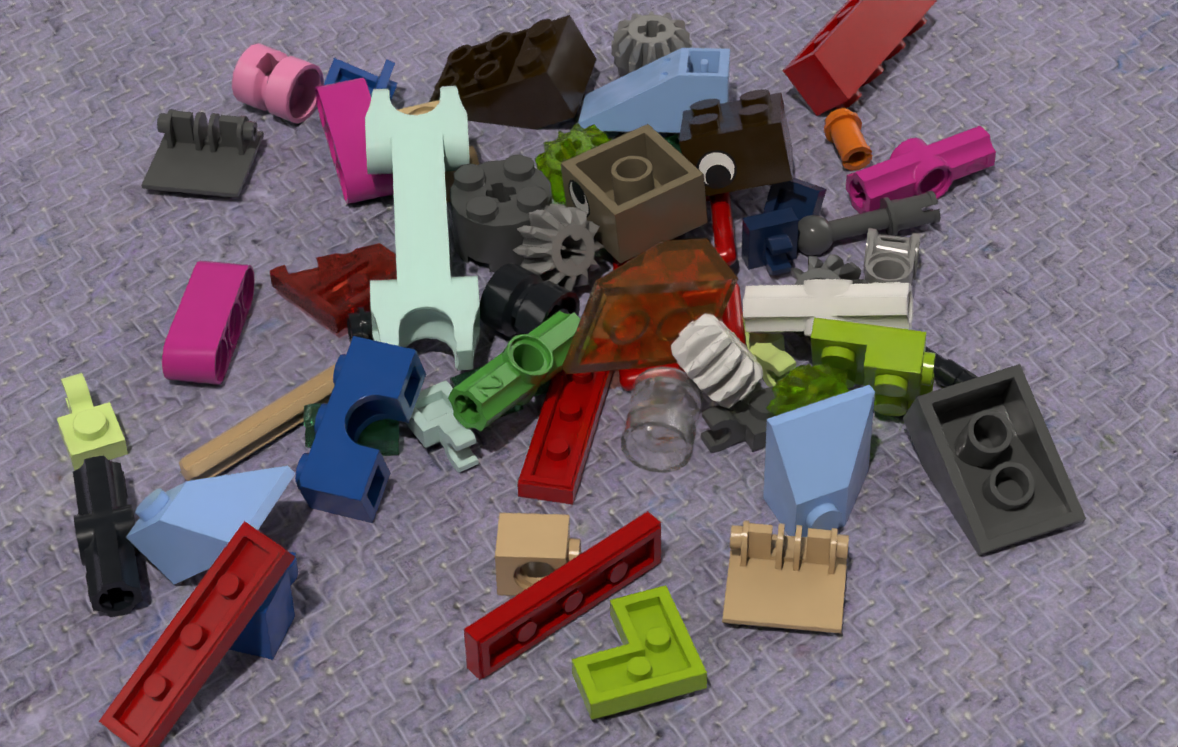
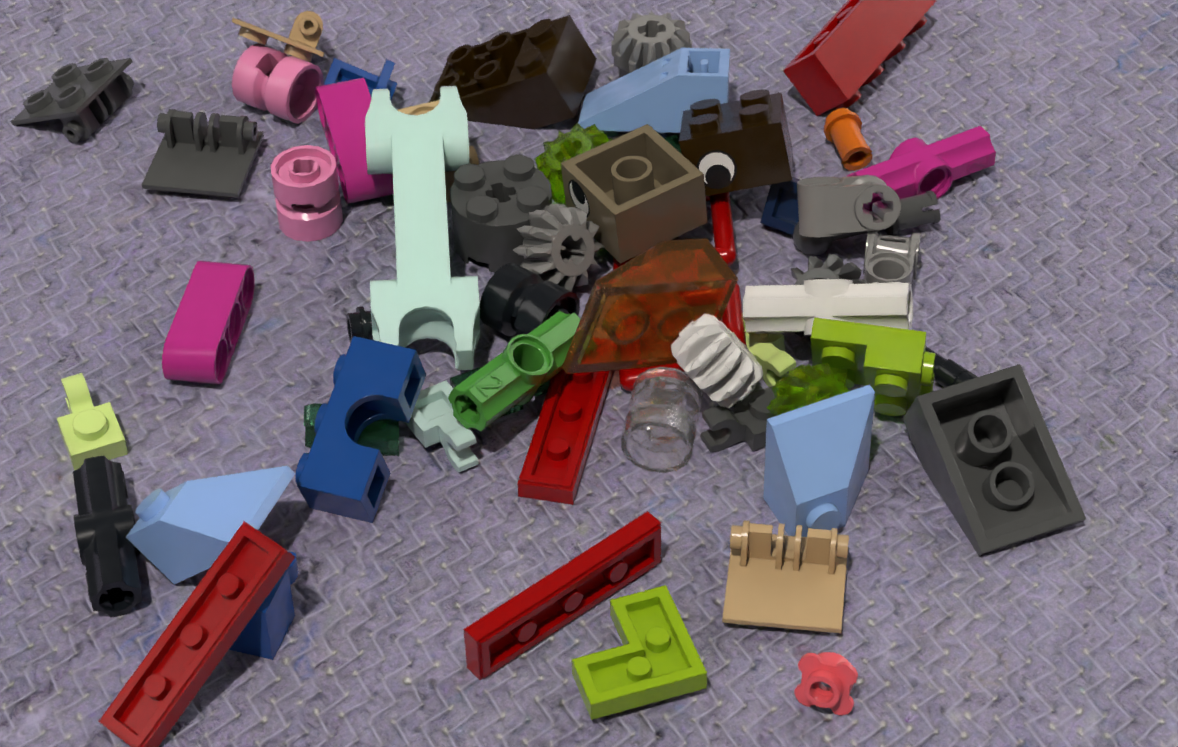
tan axle [179,363,336,481] -> none
clear red wing [270,243,397,334] -> none
tan brick [495,513,581,596] -> none
dark blue tile [741,207,799,276] -> none
none -> dark grey hinge [11,58,134,142]
none -> tan hinge [231,11,325,62]
none -> bright pink wheel [270,145,343,242]
none -> coral plate [794,652,858,715]
none -> light grey piece [797,175,901,238]

